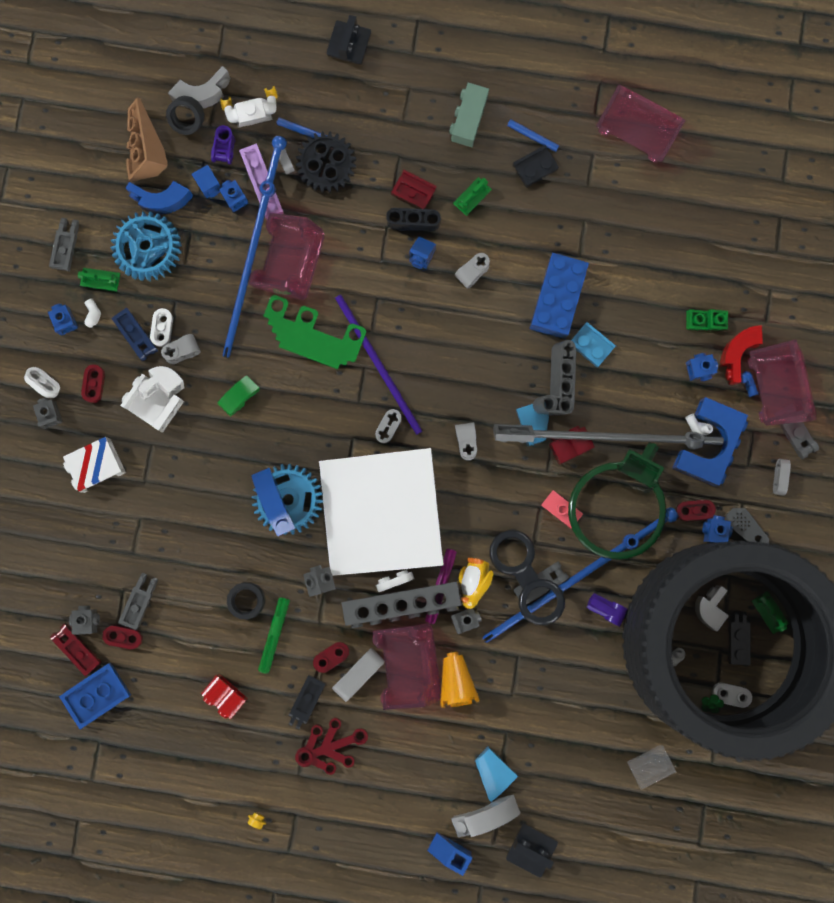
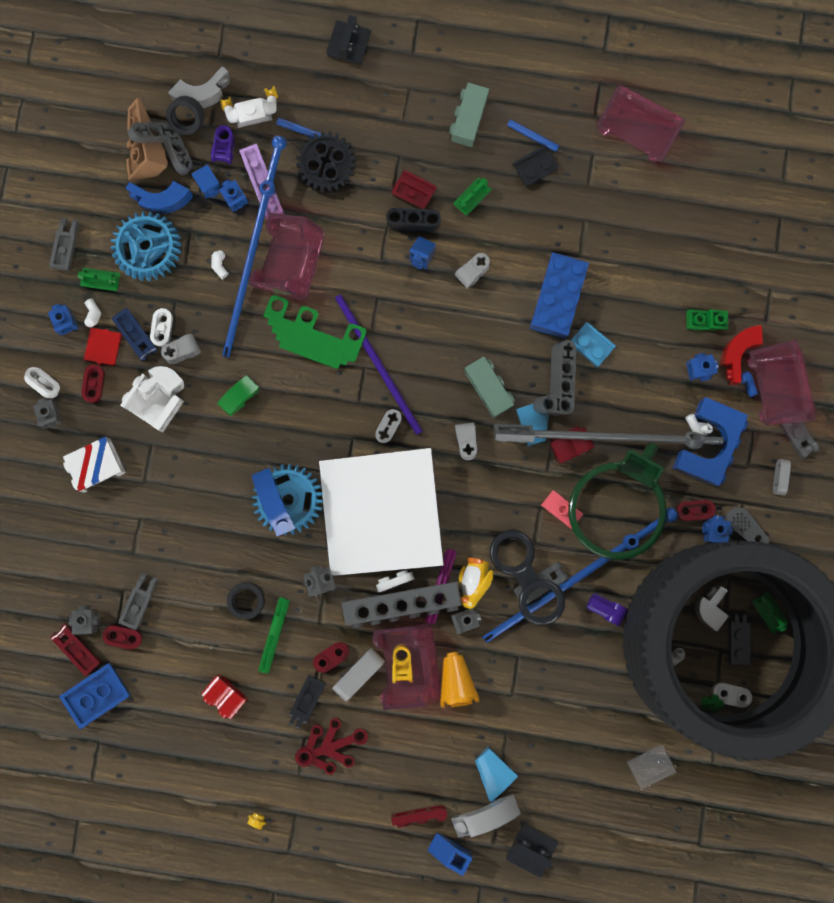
light grey beam [271,142,295,175] -> none
none -> red piece [84,328,122,366]
none -> dark grey beam [128,122,193,175]
none -> white arm [211,250,229,279]
none -> dark red plate [391,805,447,828]
none -> yellow piece [392,644,413,683]
none -> sand green brick [464,356,515,419]

